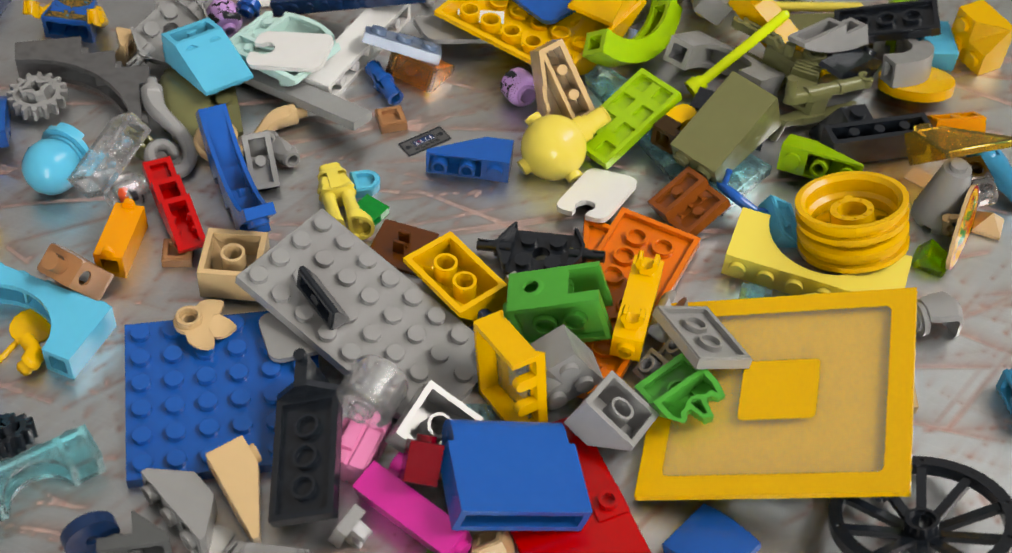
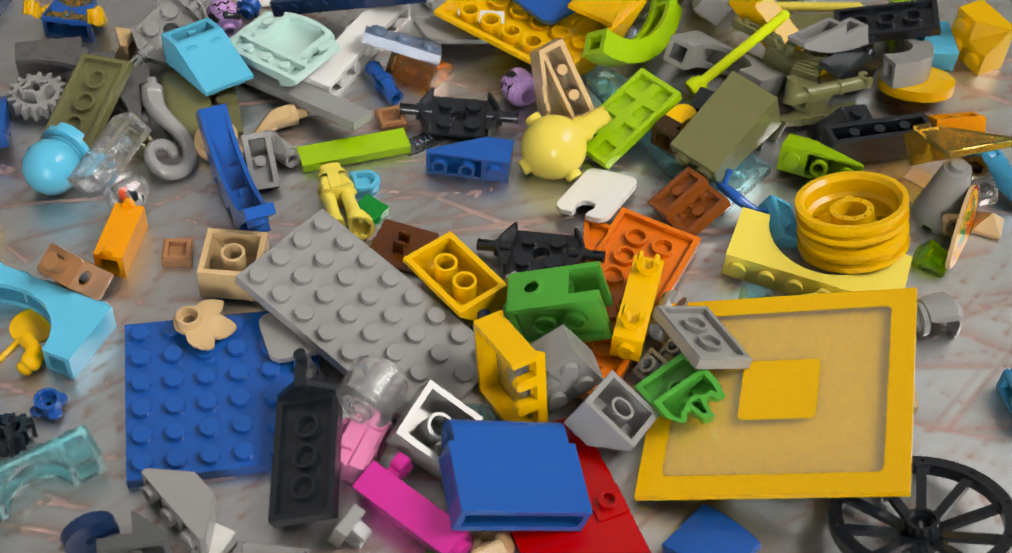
red slope [142,156,206,254] -> none
tan slope [205,435,262,544] -> none
white piece [246,31,334,72] -> none
black slope [296,265,350,330] -> none
dark red brick [399,433,445,487] -> none
none -> blue plate [30,388,68,420]
none -> olive tile [39,53,134,149]
none -> lime tile [296,128,411,173]
none -> black plate [399,88,519,139]

